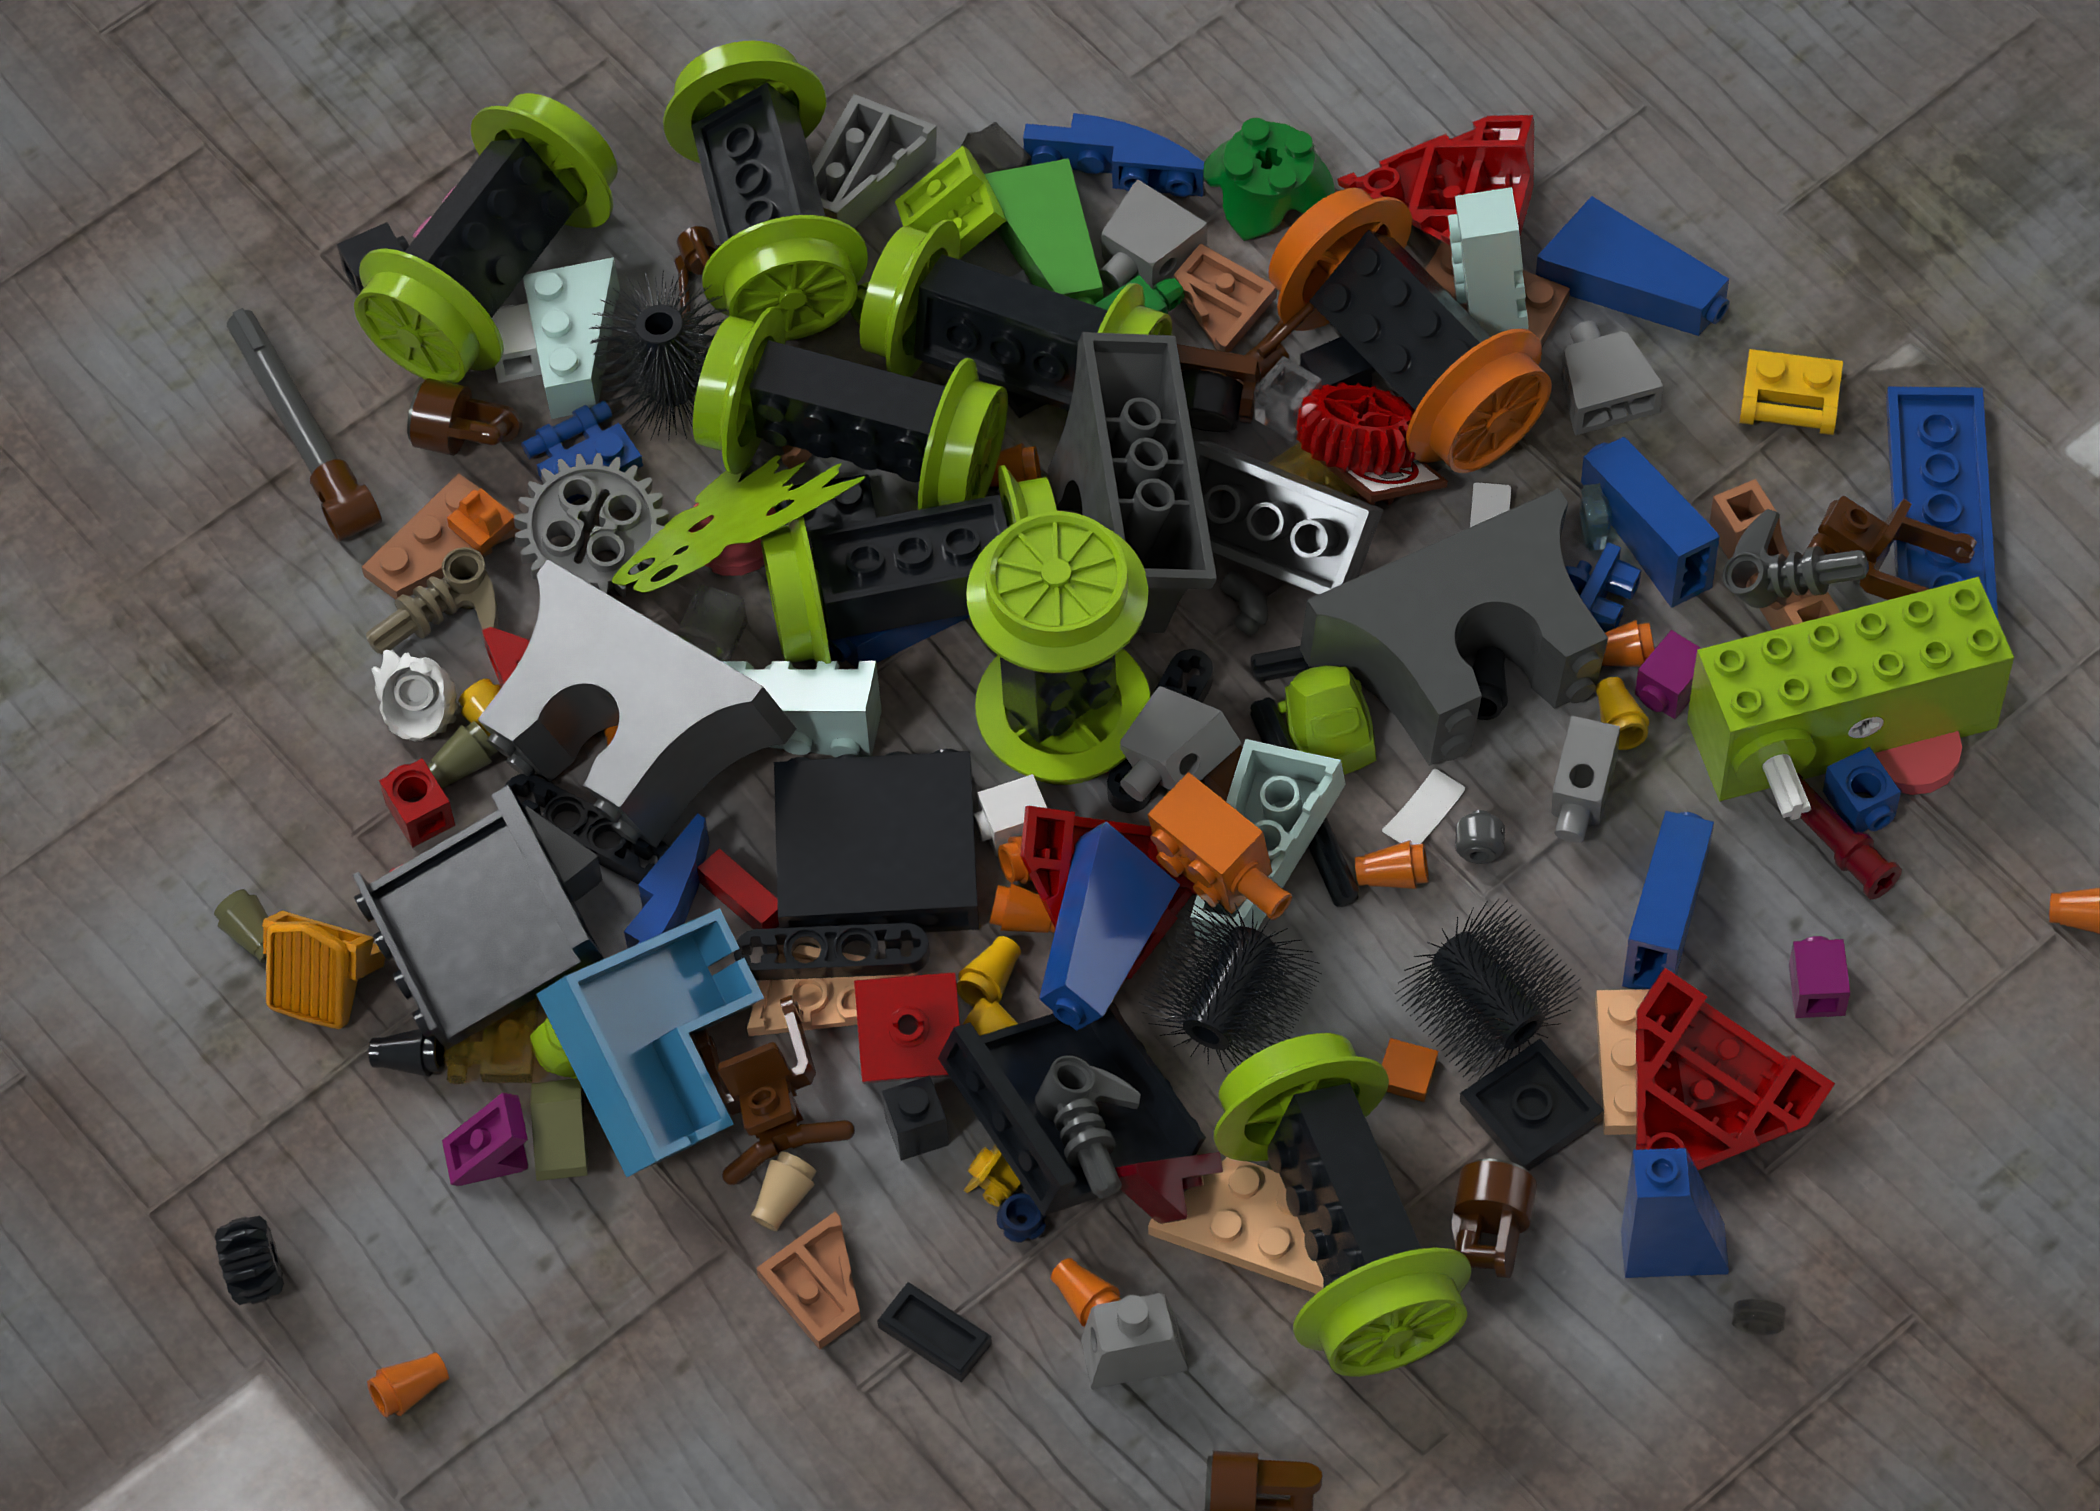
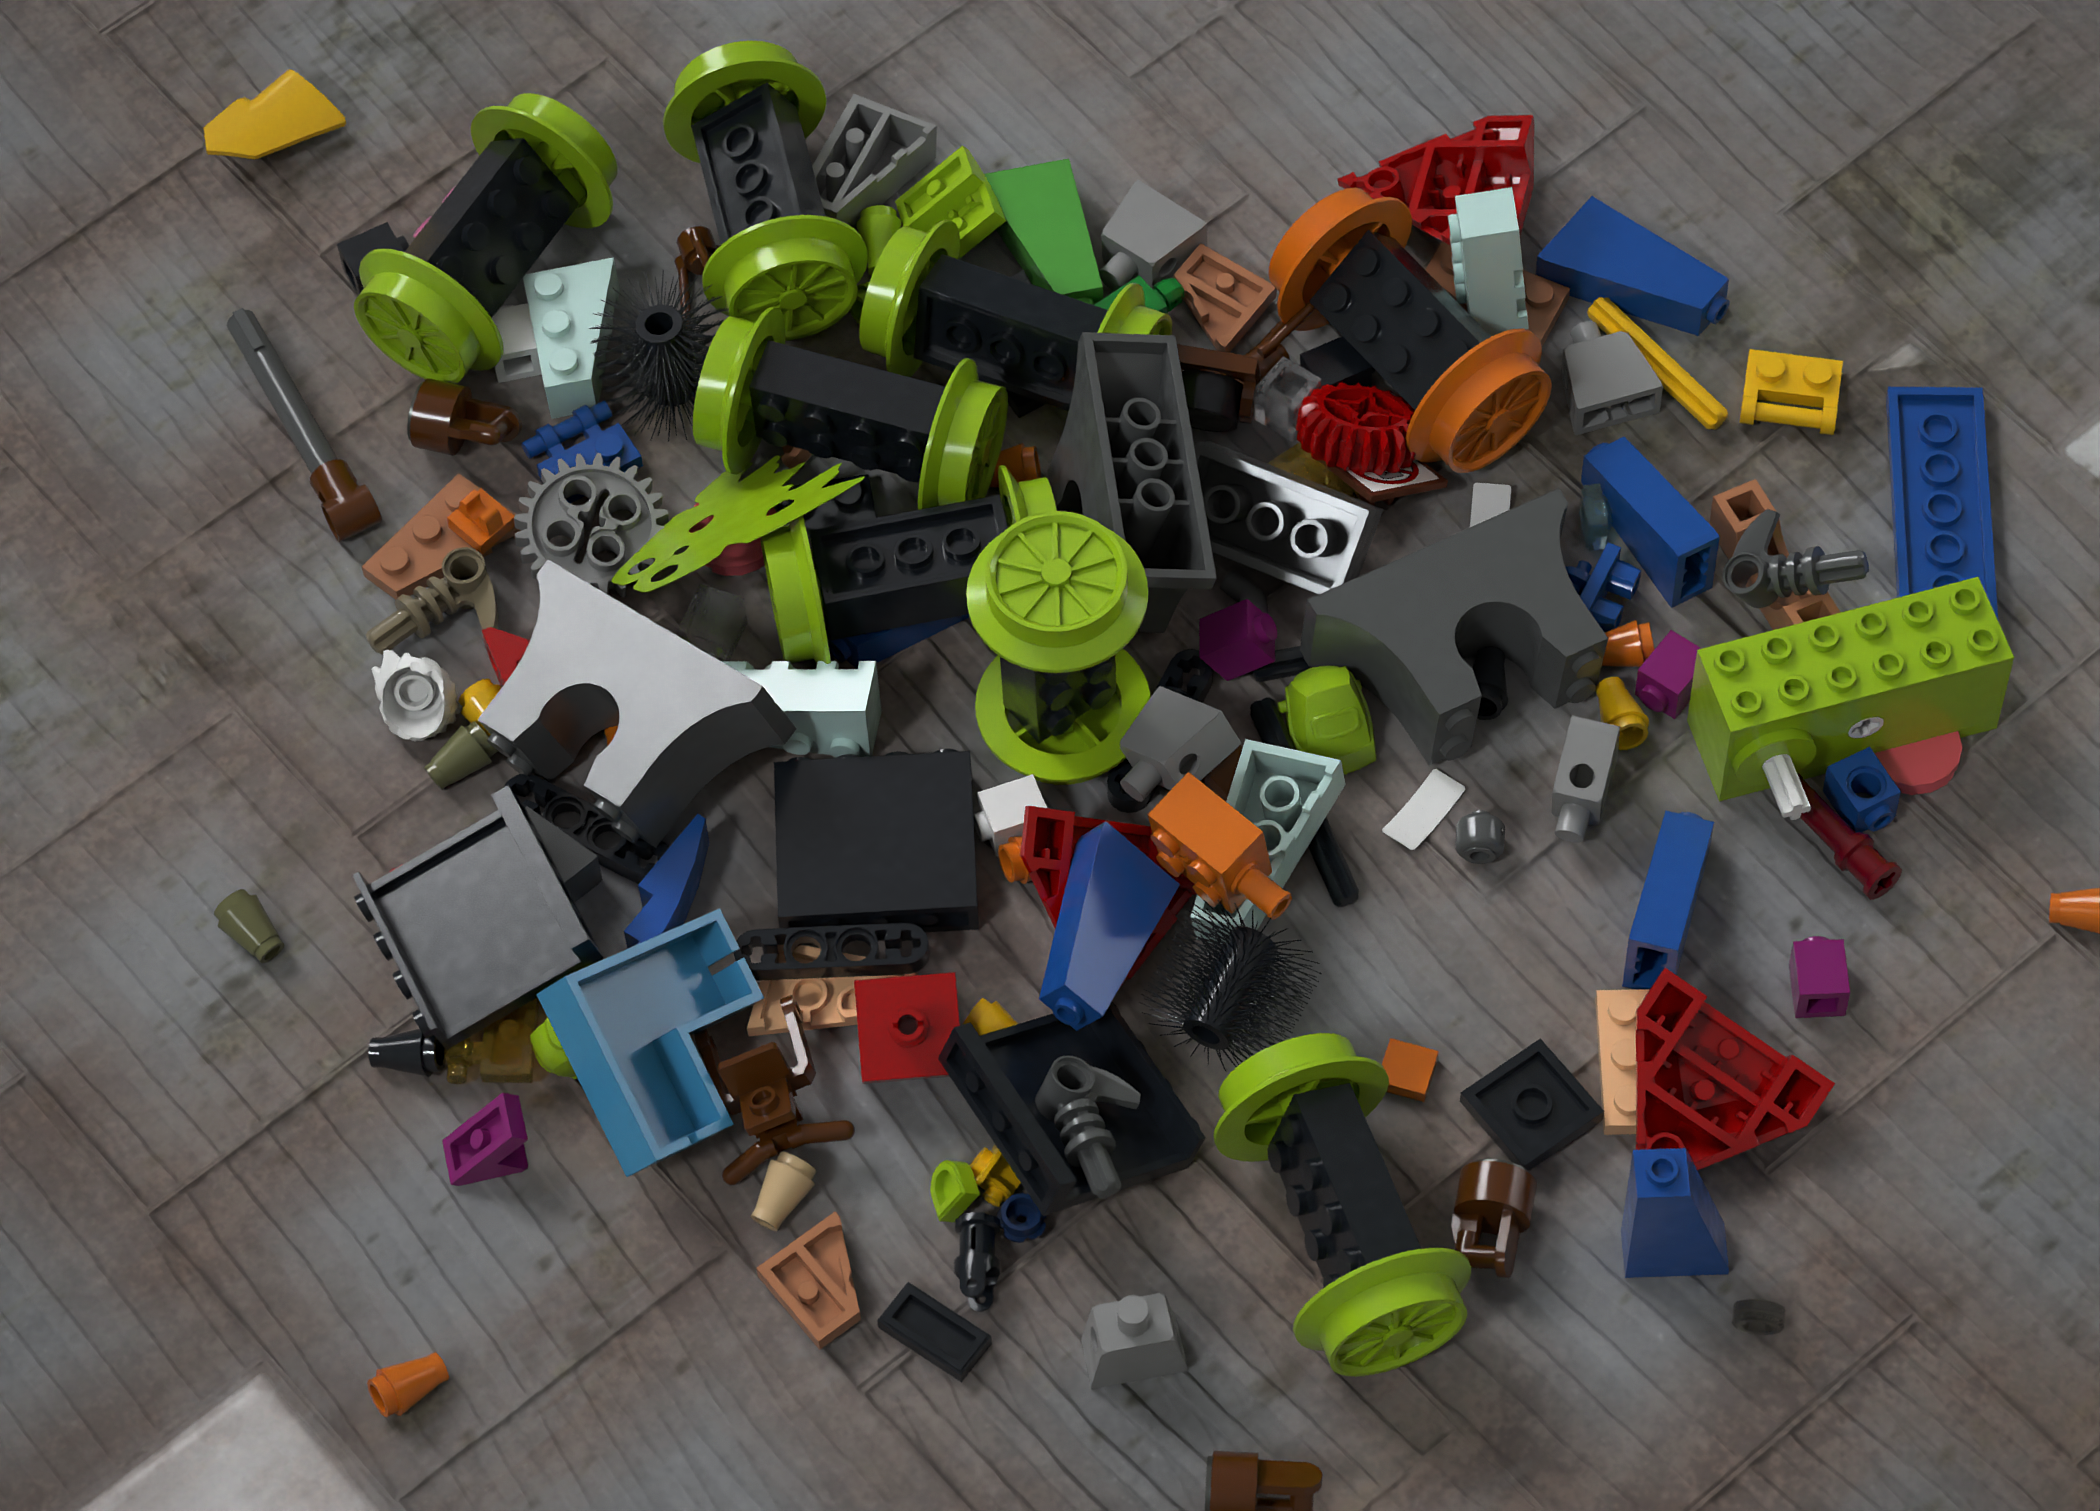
black gear [215,1215,284,1305] -> none
light orange piece [262,911,385,1029] -> none
red brick [379,758,456,848] -> none
olive slope [530,1078,588,1181] -> none
red piece [697,848,779,929] -> none
black brick [882,1075,949,1161] -> none
yellow cone [957,936,1021,1007] -> none
clear smoke piece [960,122,1032,174] -> none
orange cone [989,883,1055,933] -> none
blue slope [1023,113,1204,197] -> none
orange cone [1051,1258,1121,1327] -> none
dark red slope [1115,1152,1223,1224] -> none
light nougat wing [1148,1157,1324,1294] -> none
green brick [1204,118,1335,241] -> none
orange cone [1355,840,1429,889] -> none
black piece [1395,899,1581,1081] -> none
reddish brown piece [1802,496,1977,600] -> none
none -> yellow panel [204,69,346,160]
none -> lime cone [856,205,902,276]
none -> lime tile [930,1160,980,1222]
none -> black piece [954,1212,1000,1312]
none -> magenta brick [1199,599,1277,681]
none -> yellow axle [1587,297,1728,430]

